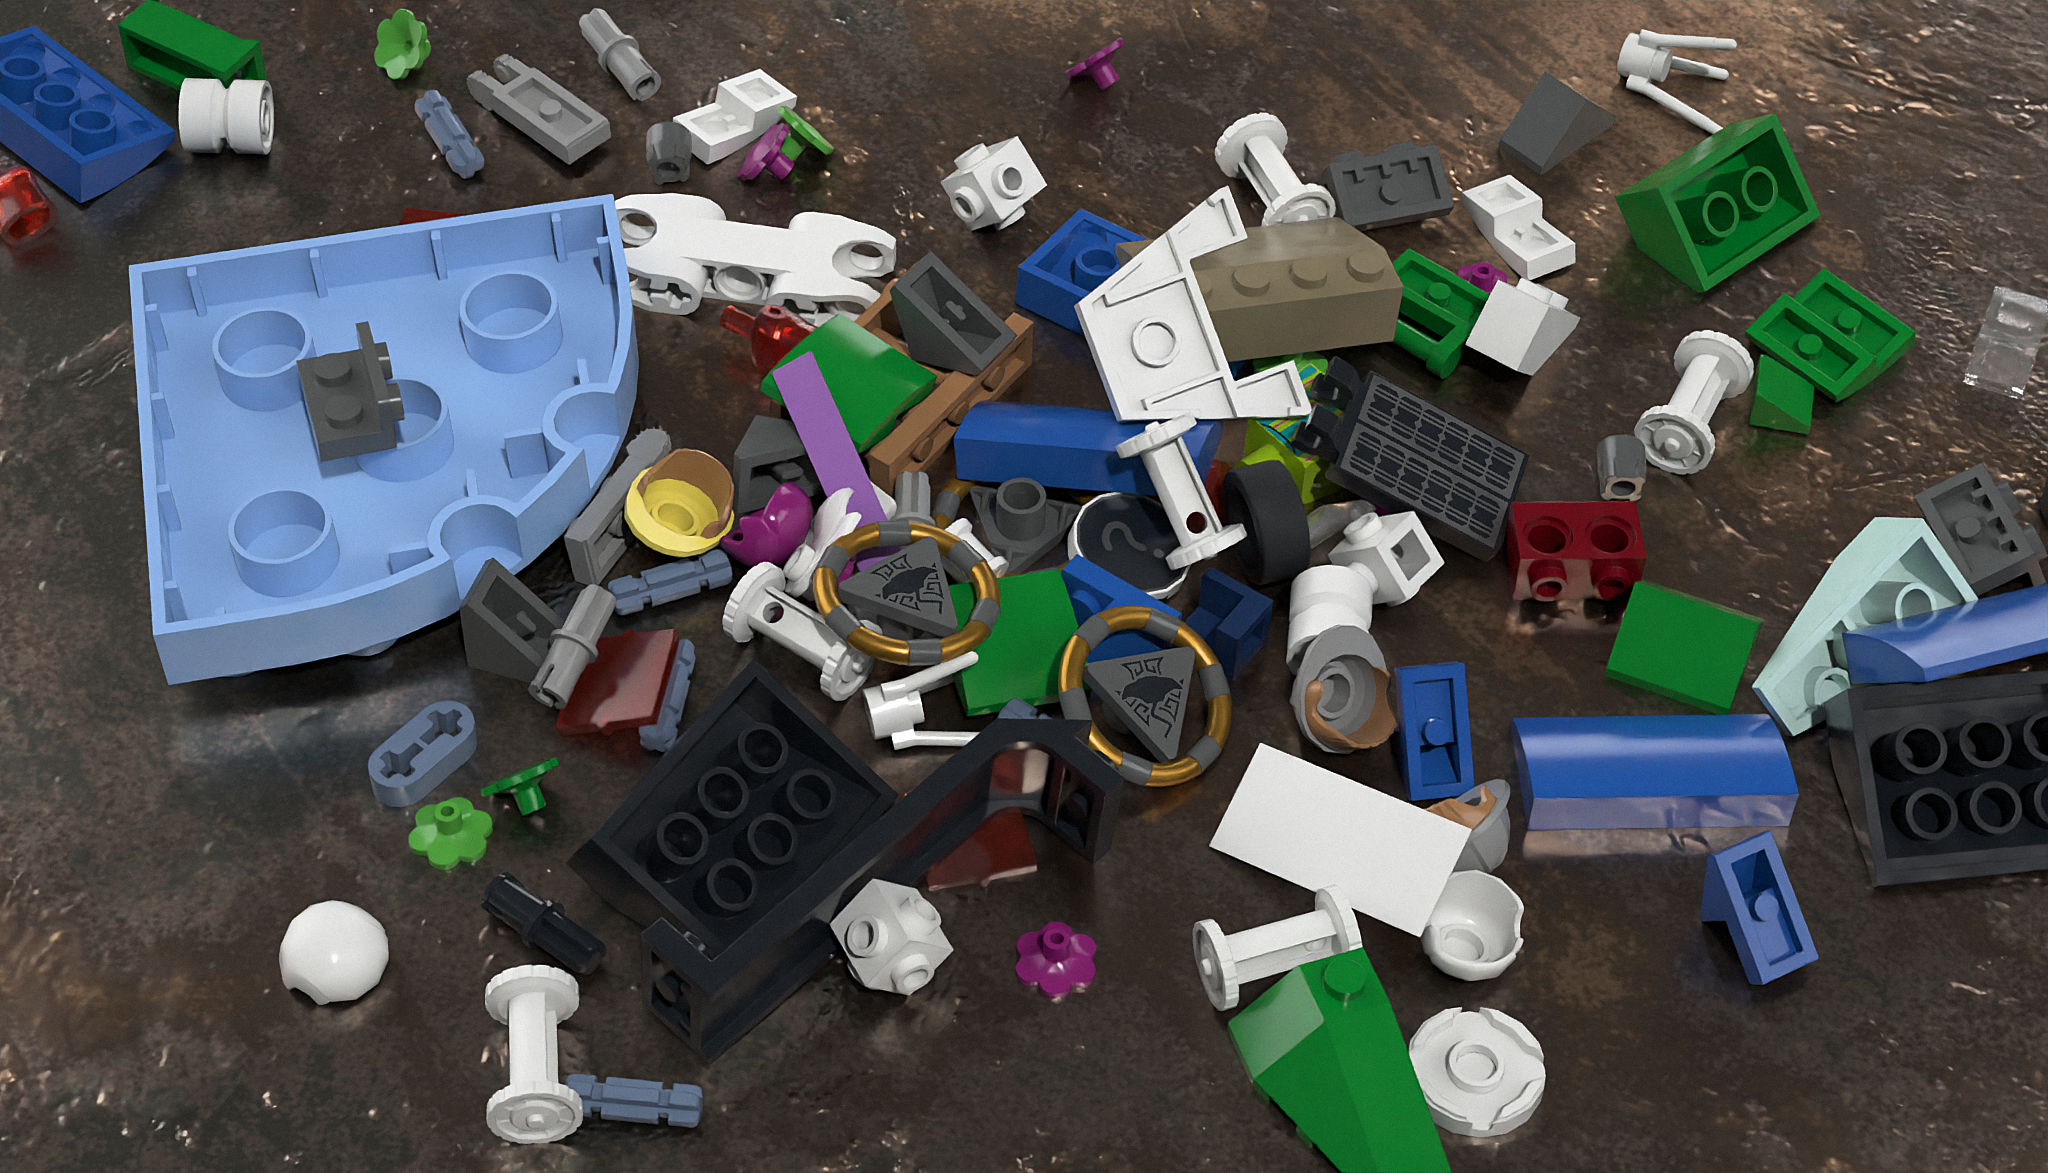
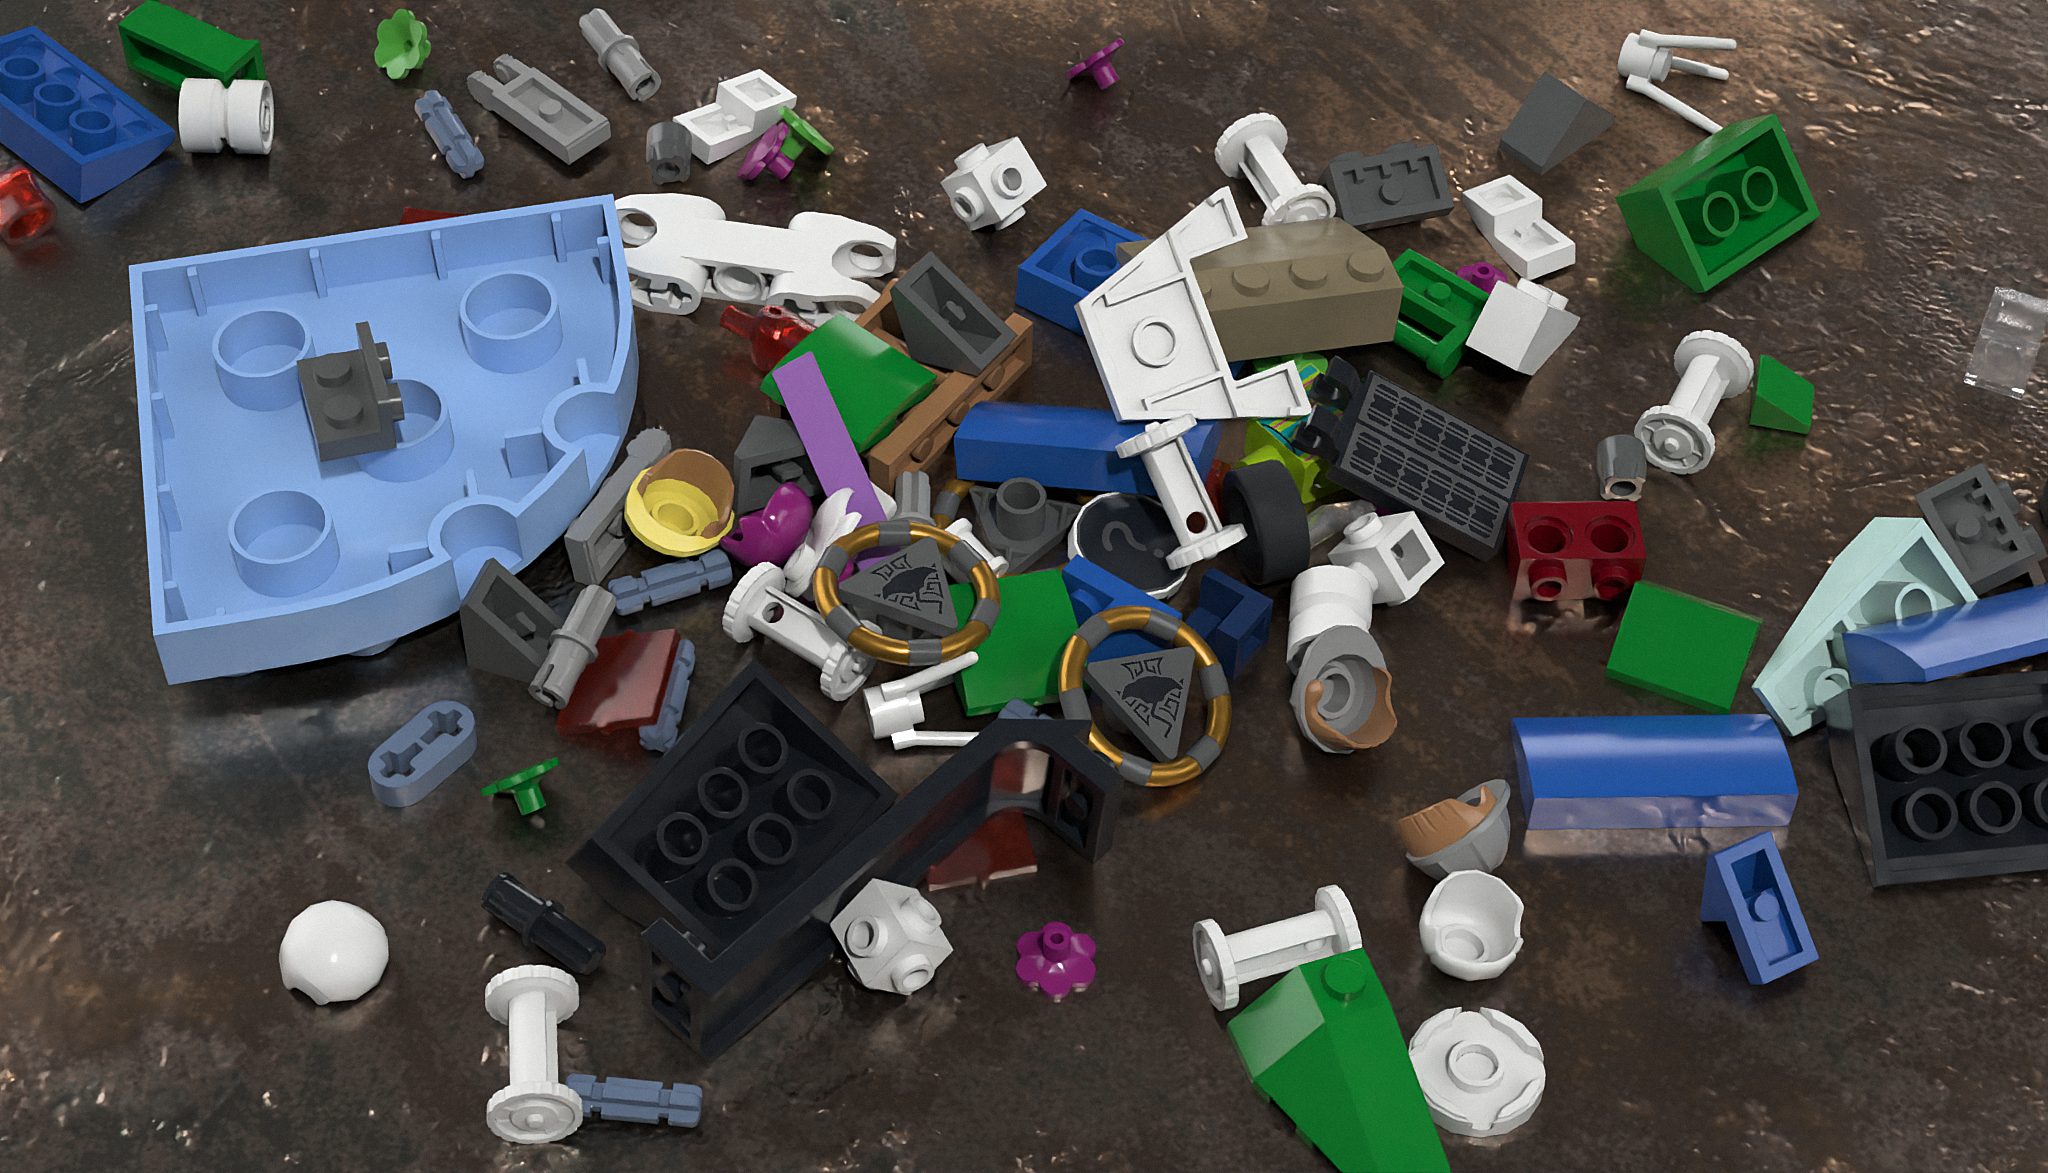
bright green plant [409,797,493,870] -> none
white sticker [1209,743,1472,937] -> none
blue slope [1390,661,1475,801] -> none
green slope [1745,268,1916,402] -> none

